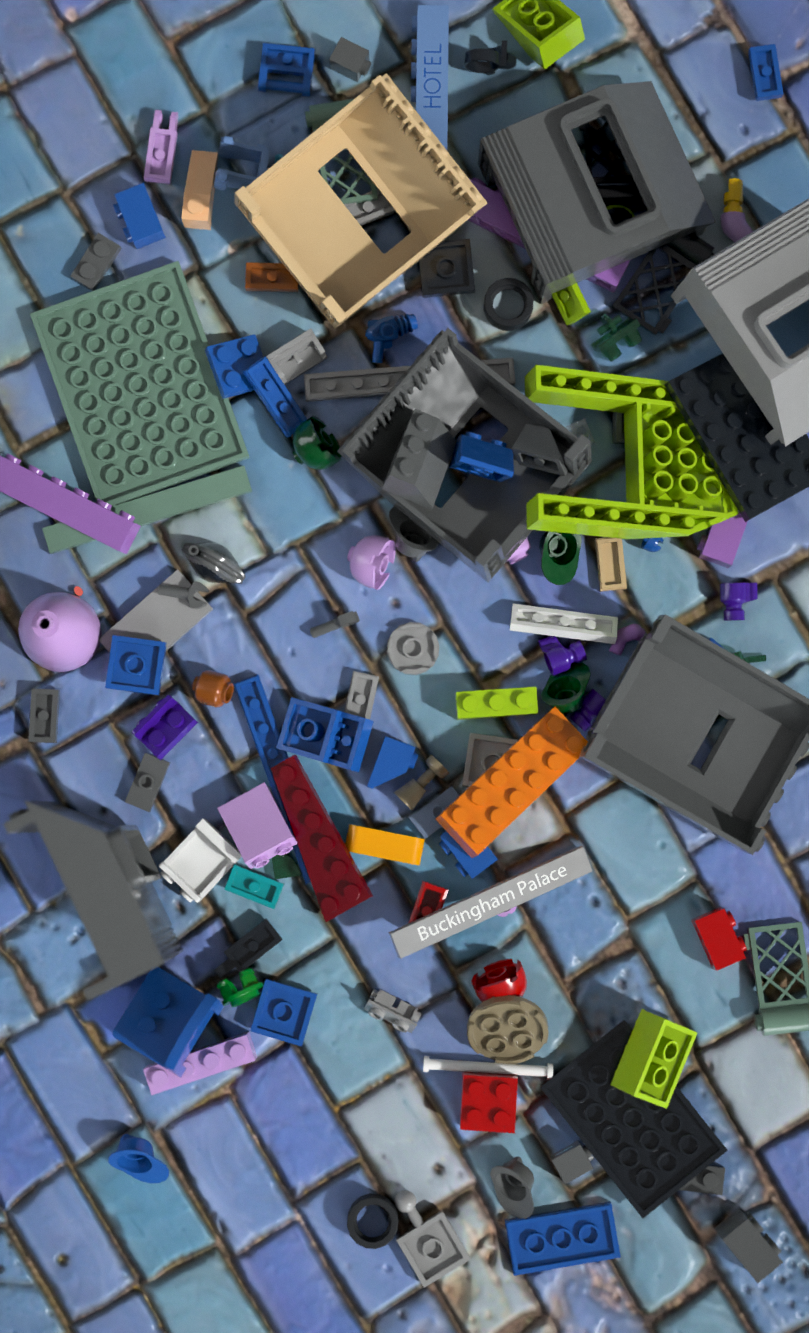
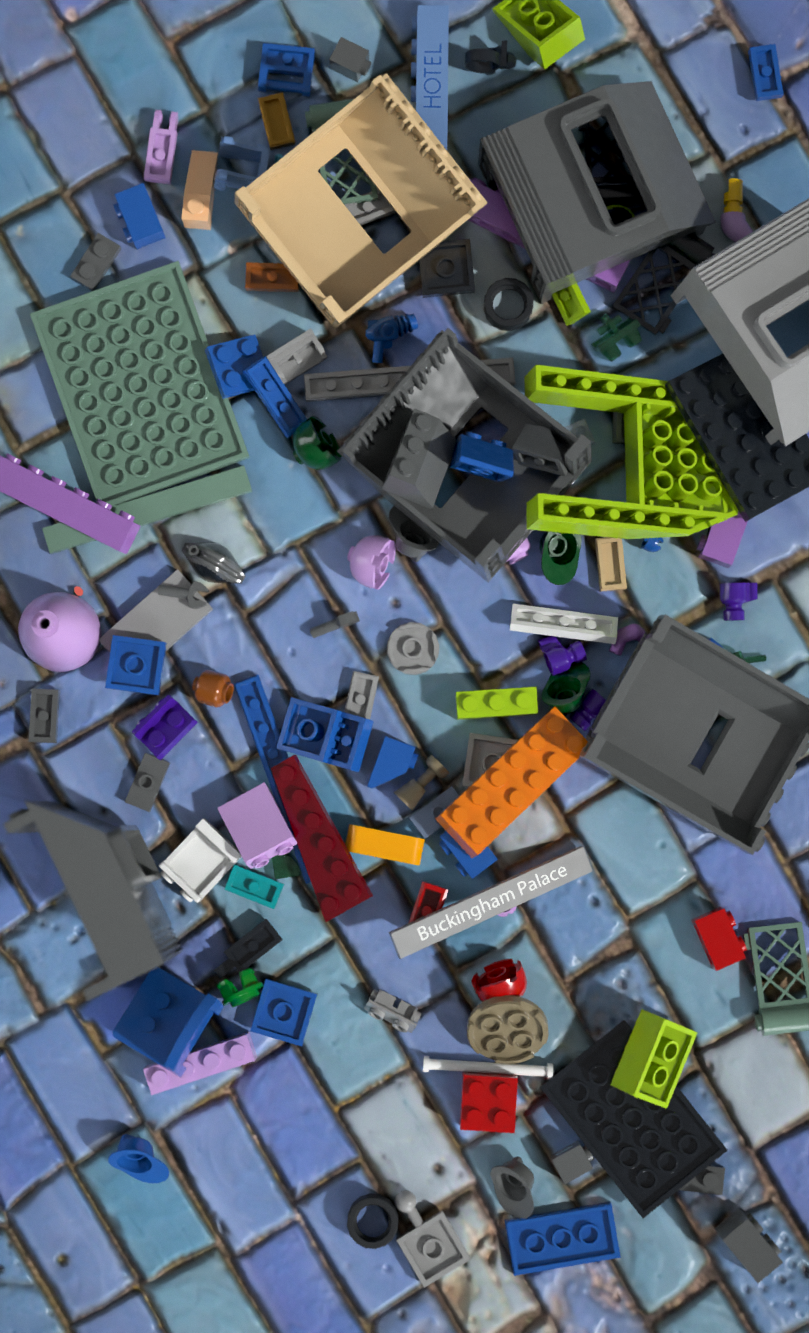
none -> pearl gold tile [258,92,296,150]

